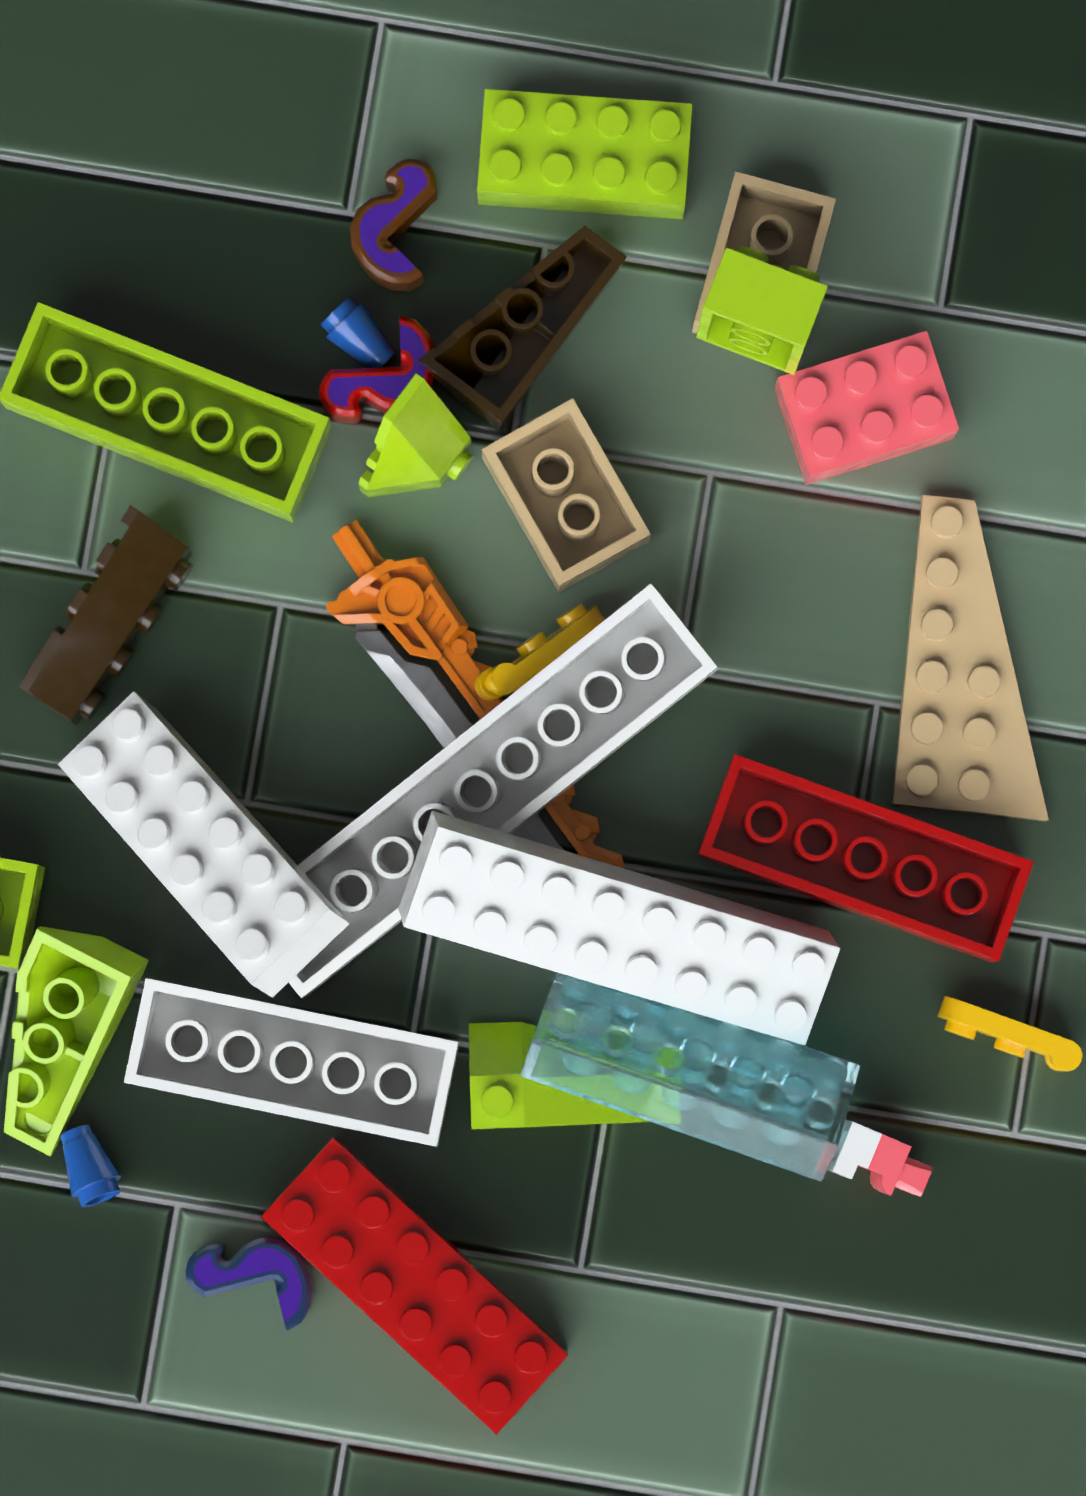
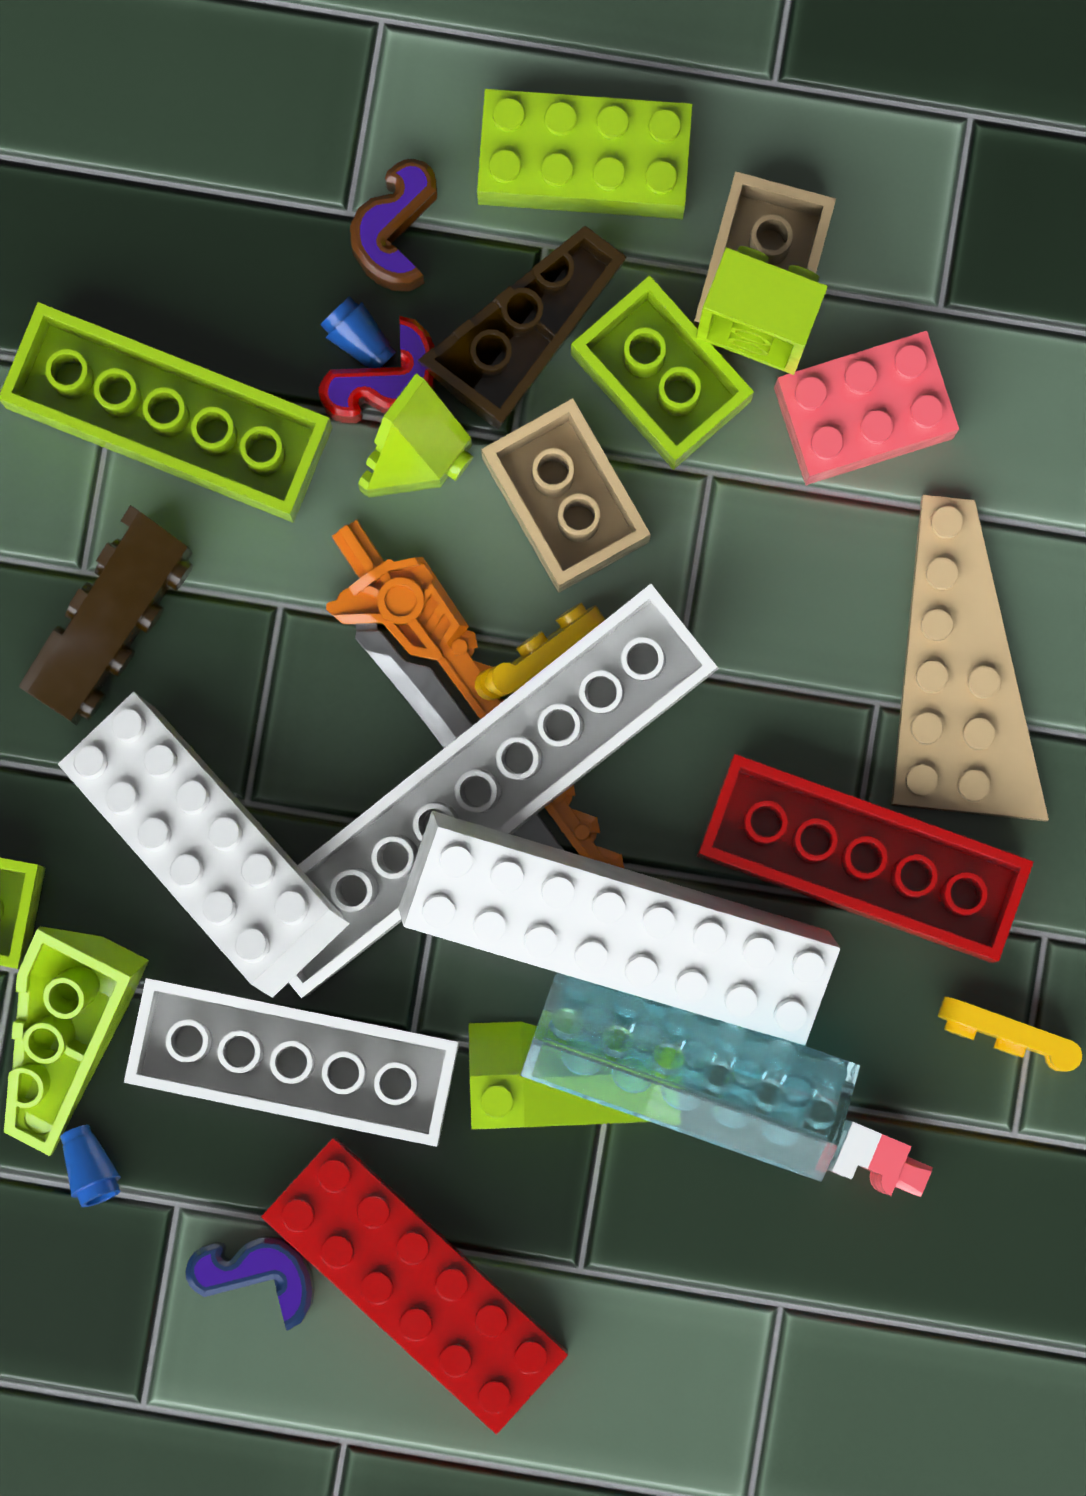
none -> lime brick [571,275,754,470]

